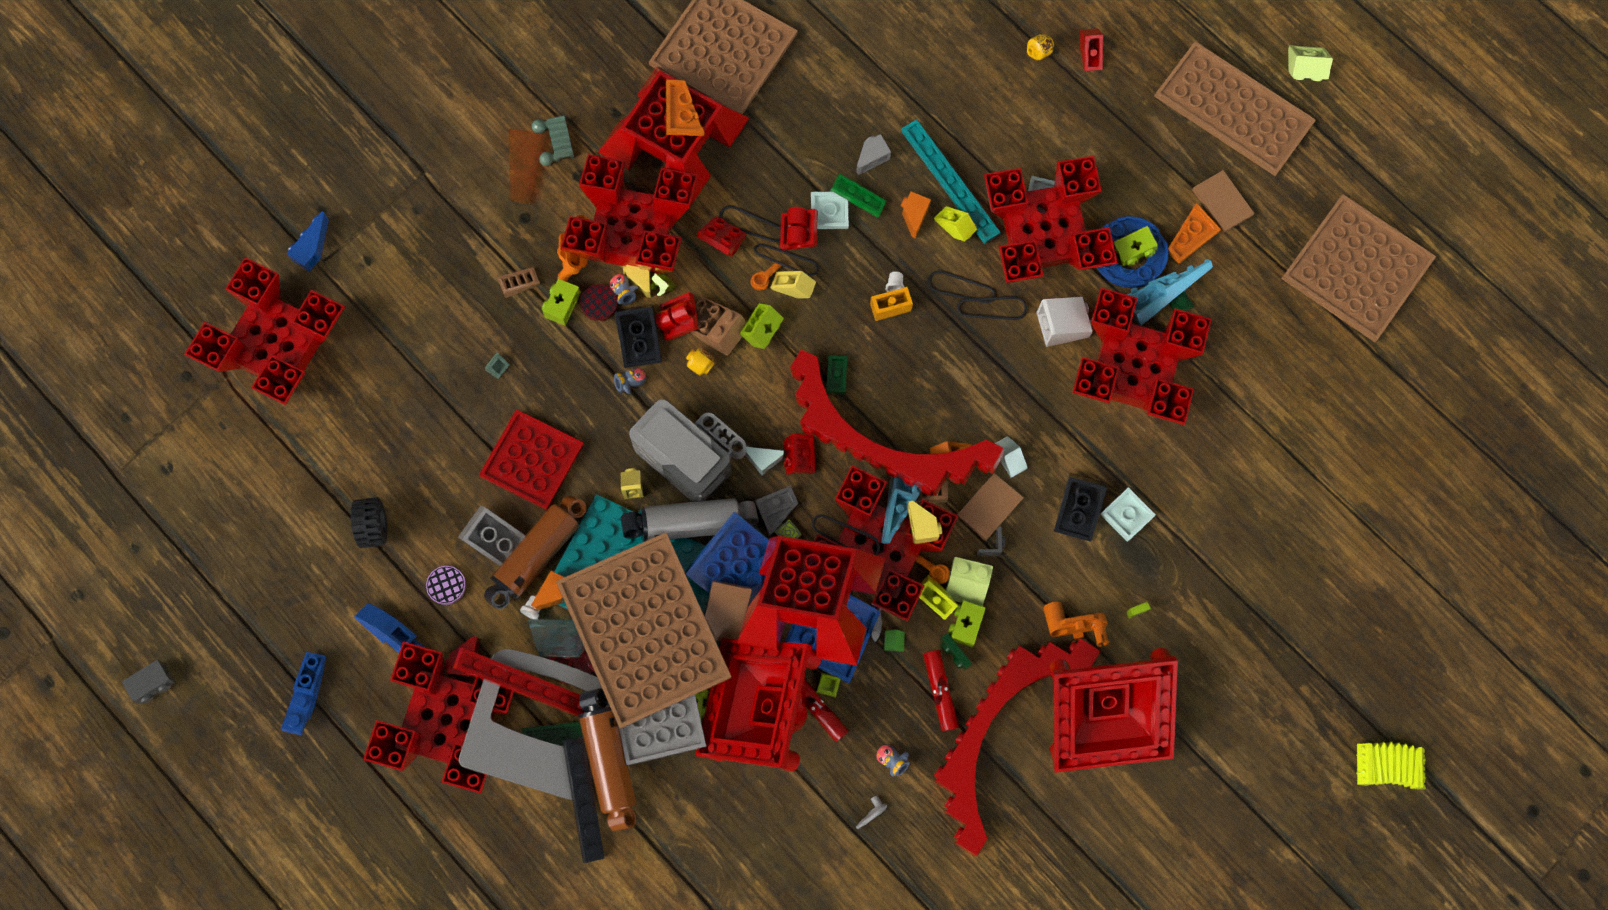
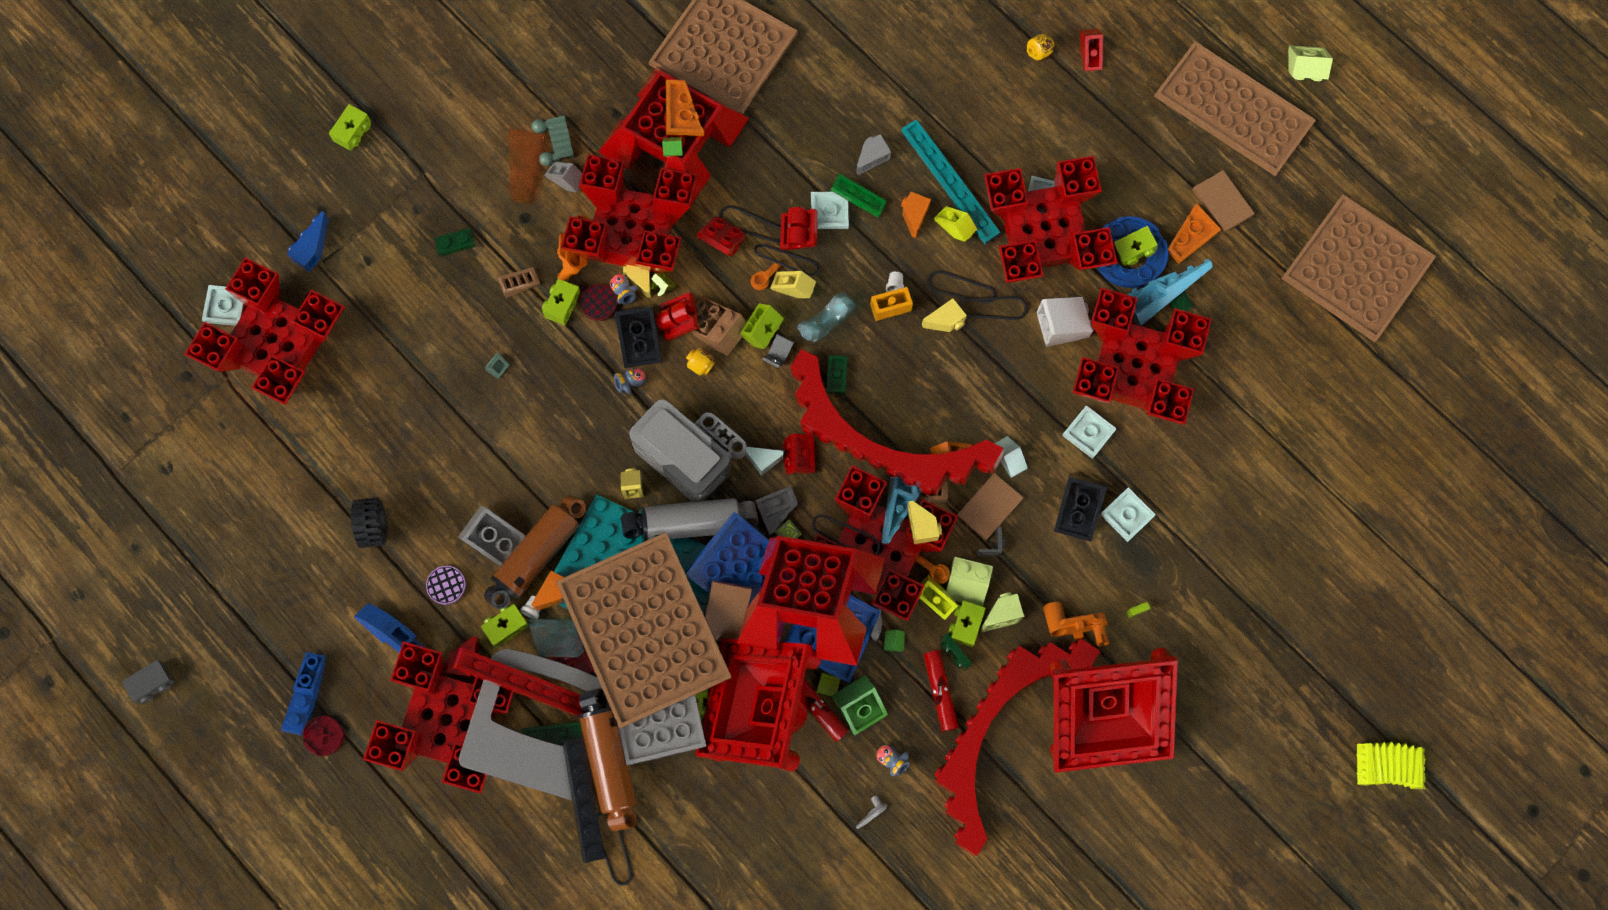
red plate [479,409,584,511] -> none
none -> light aqua plate [202,285,245,326]
none -> dark red tile [303,716,345,756]
none -> lime brick [329,104,371,151]
none -> dark green plate [434,228,476,257]
none -> lime brick [481,604,530,649]
none -> light grey slope [544,161,582,192]
none -> black piece [597,812,632,886]
none -> bright green slope [662,137,682,156]
none -> bracket [762,334,794,368]
none -> clear light blue arch [797,292,857,343]
none -> bright green slope [832,675,888,736]
none -> light yellow slope [922,299,967,332]
none -> yellowish green slope [980,592,1024,633]
none -> light aqua plate [1062,406,1116,459]

